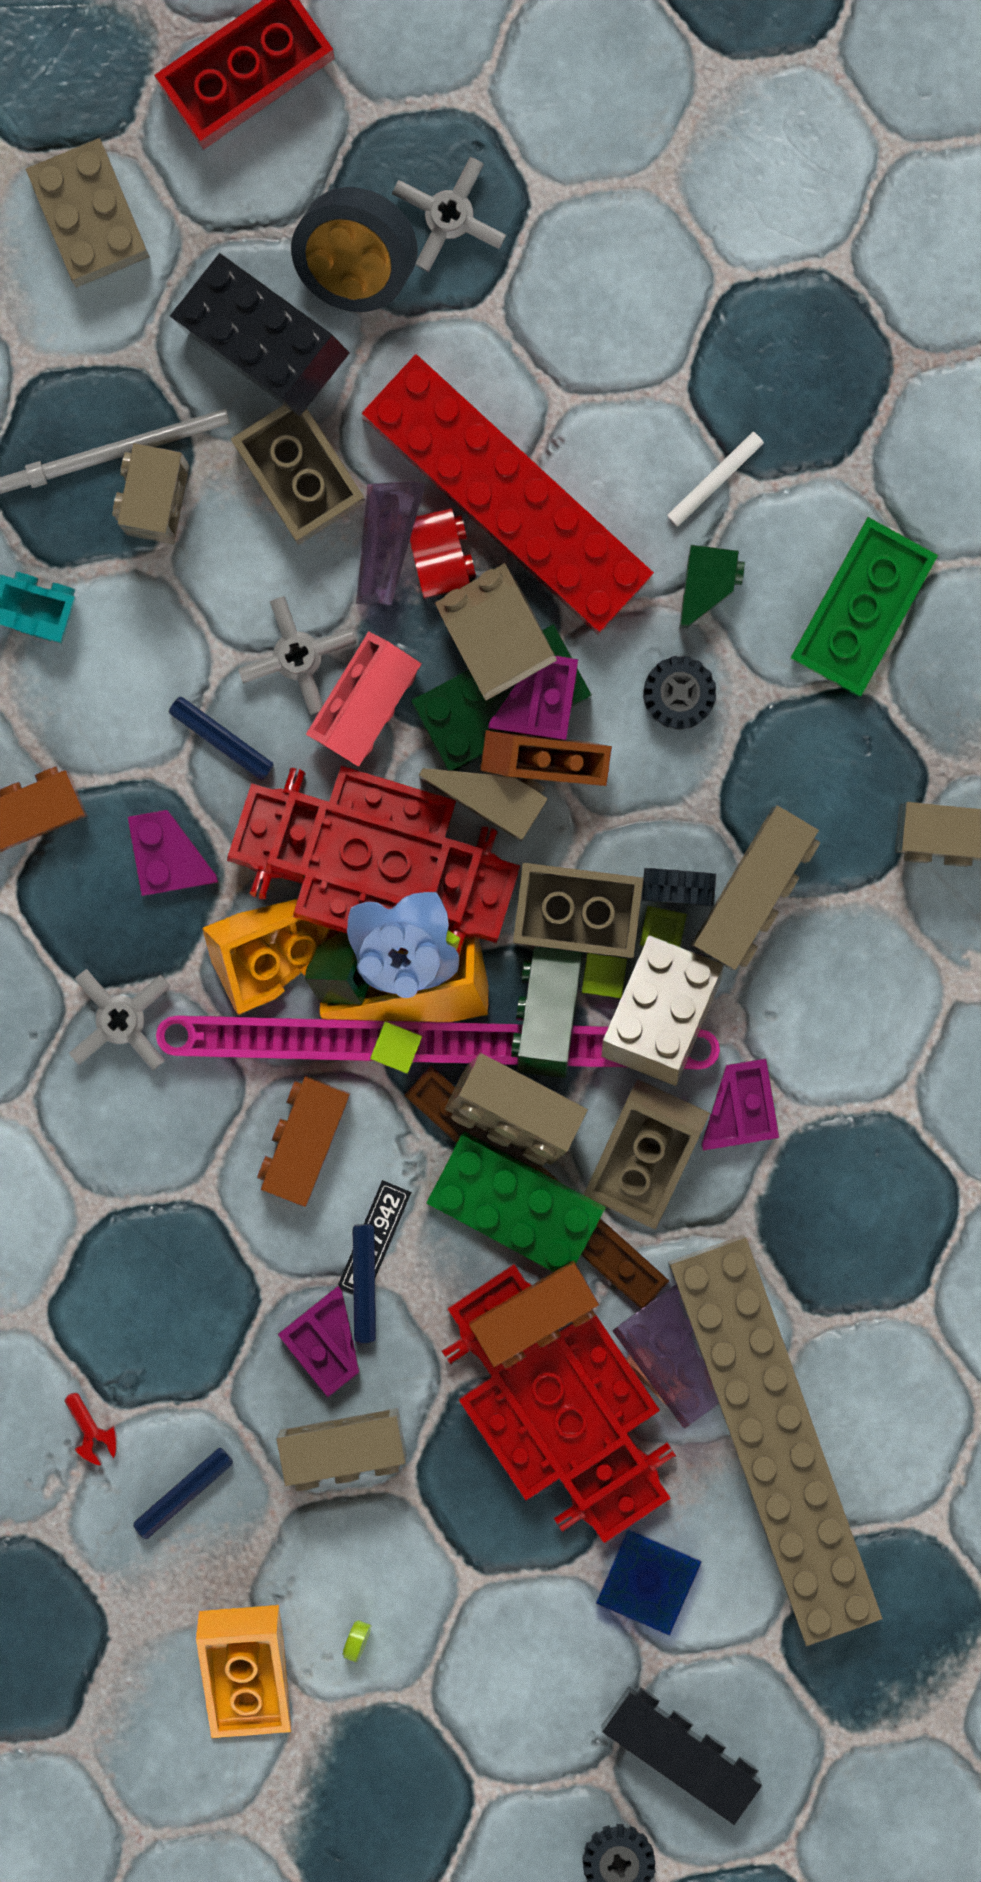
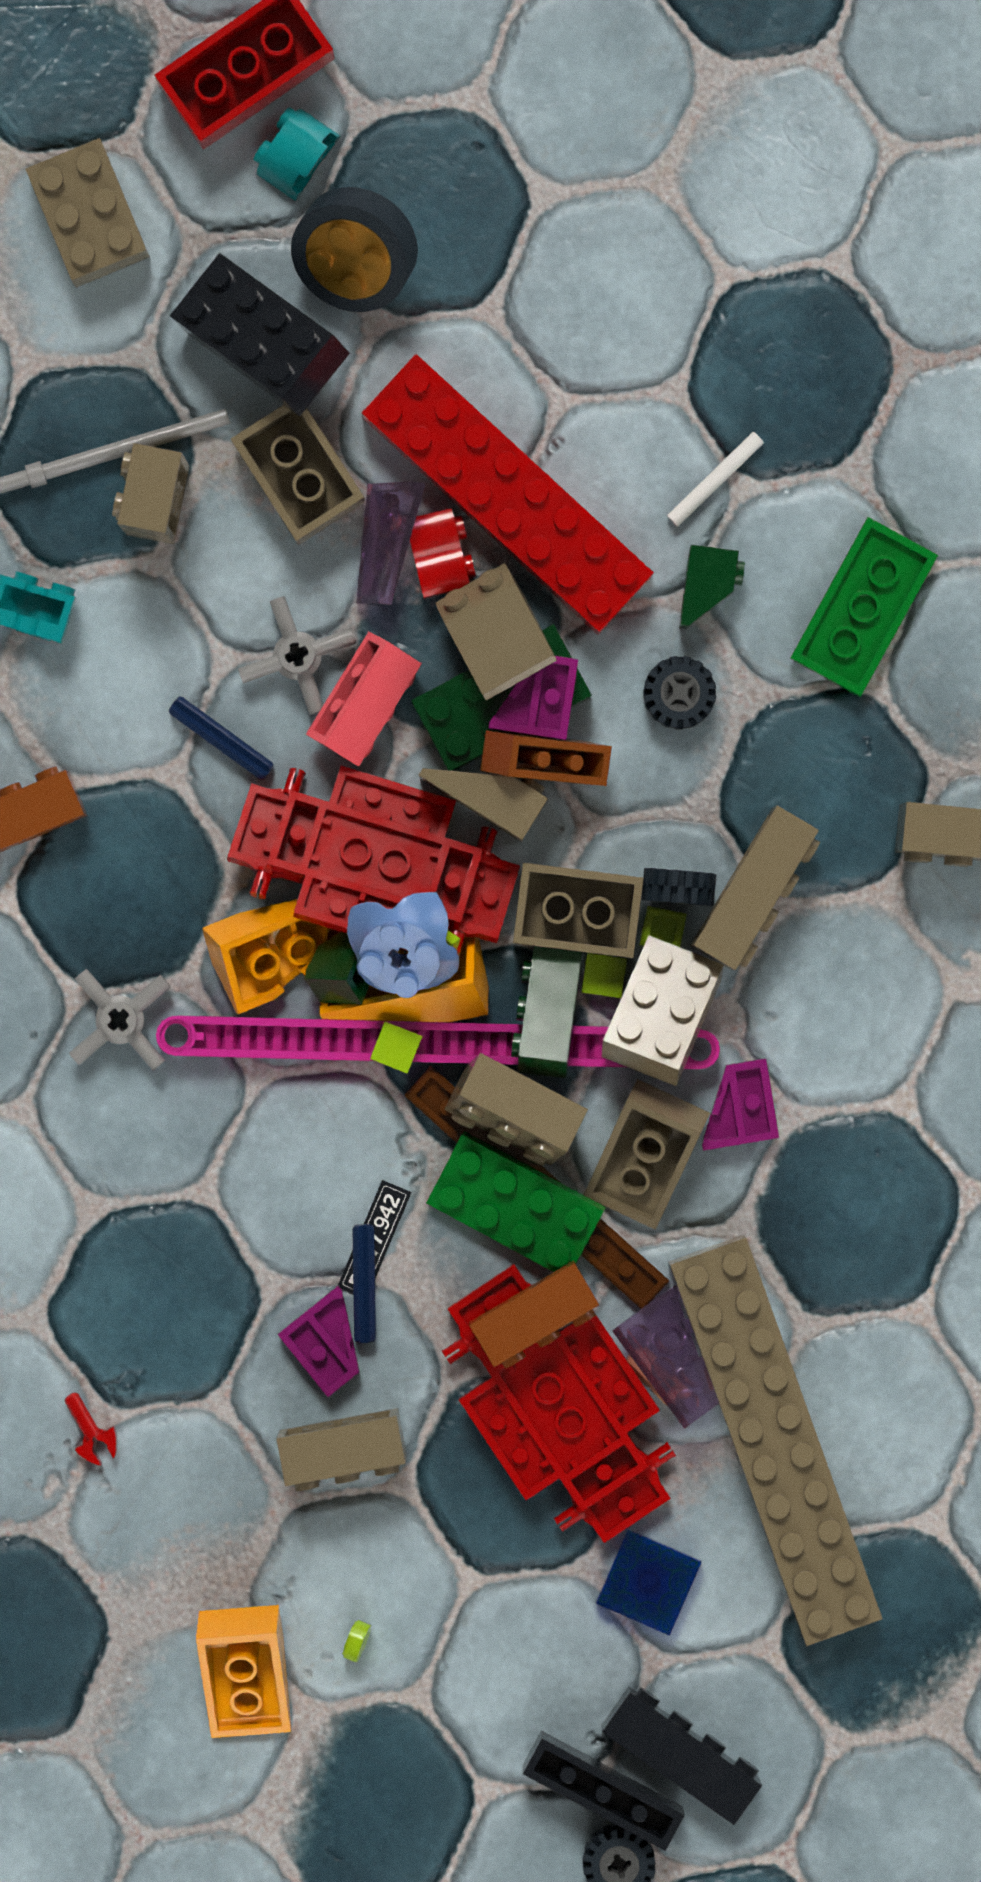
magenta wing [128,810,219,896] -> none
dark blue axle [133,1448,233,1539] -> none
dark orange brick [257,1076,351,1207] -> none
light grey bar [392,157,506,272] -> none
none -> teal cylinder [253,107,341,201]
none -> black brick [522,1730,685,1851]

